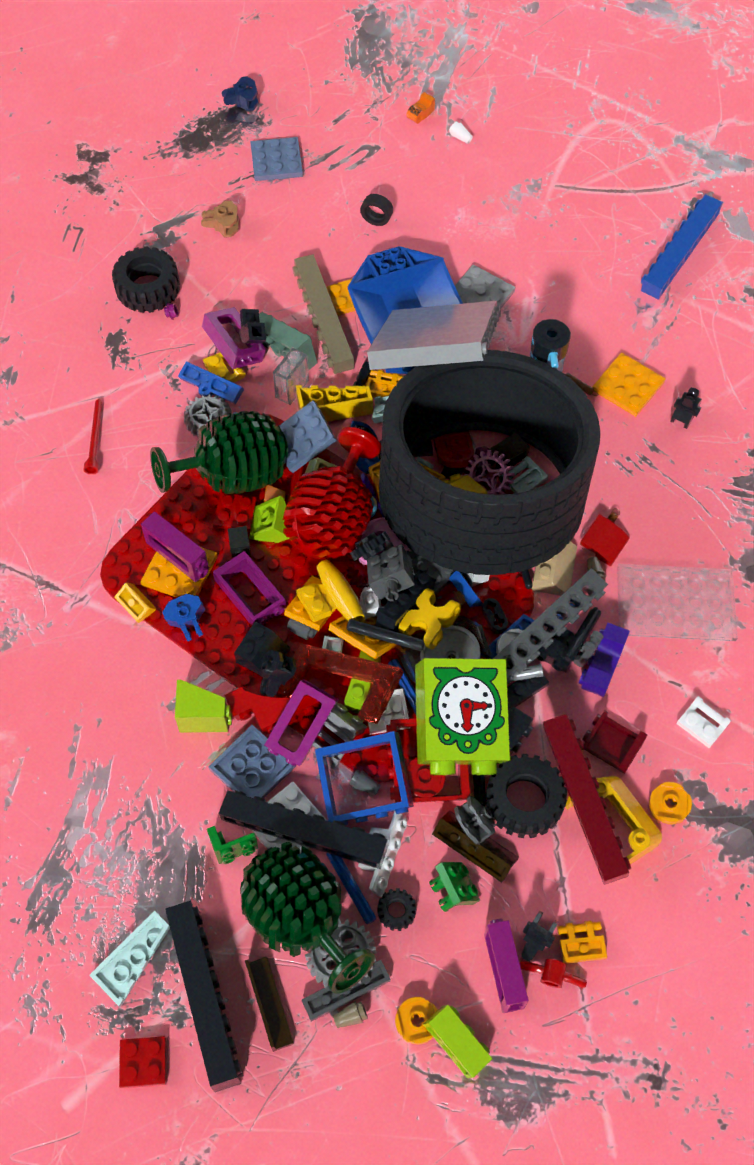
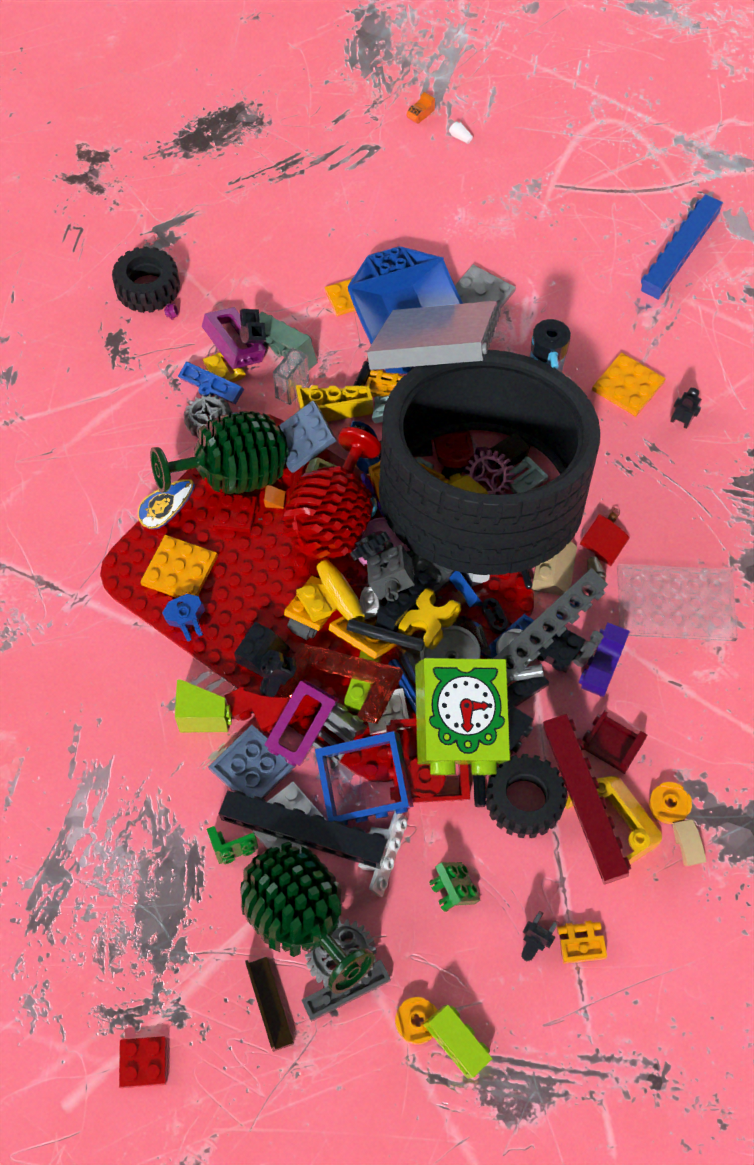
red piece [83,399,102,474] -> none
light aqua wing [89,911,170,1007] -> none
yellow slope [115,583,156,623] -> none
magenta piece [141,511,209,582] -> none
black brick [165,900,244,1093] -> none
medium nougat hinge [201,201,239,237] -> none
magenta piece [213,551,286,626] -> none
dark blue hinge [222,76,259,111] -> none
pearl dark grey brick [228,526,251,558] -> none
lime slope [249,496,290,543] -> none
sand blue plate [250,137,303,181] -> none
dark tan brick [292,254,354,374] -> none
light aqua tile [321,636,344,659] -> none
blue axle [326,853,376,924] -> none
dark tan cone [333,1001,368,1028] -> none
dark grey cone [349,769,381,795] -> none
black tyre [360,194,393,226] -> none
black tyre [377,888,416,931] -> none
dark brown panel [432,811,519,883] -> none
dark grey hinge [454,796,496,844] -> none
magenta piece [484,919,529,1013] -> none
red piece [520,959,587,988] -> none
dark orange piece [563,373,599,396] -> none
black axle [563,607,601,663] -> none
white plate [676,696,732,749] -> none
none -> shield [138,479,195,529]
none -> tan slope [672,819,707,866]

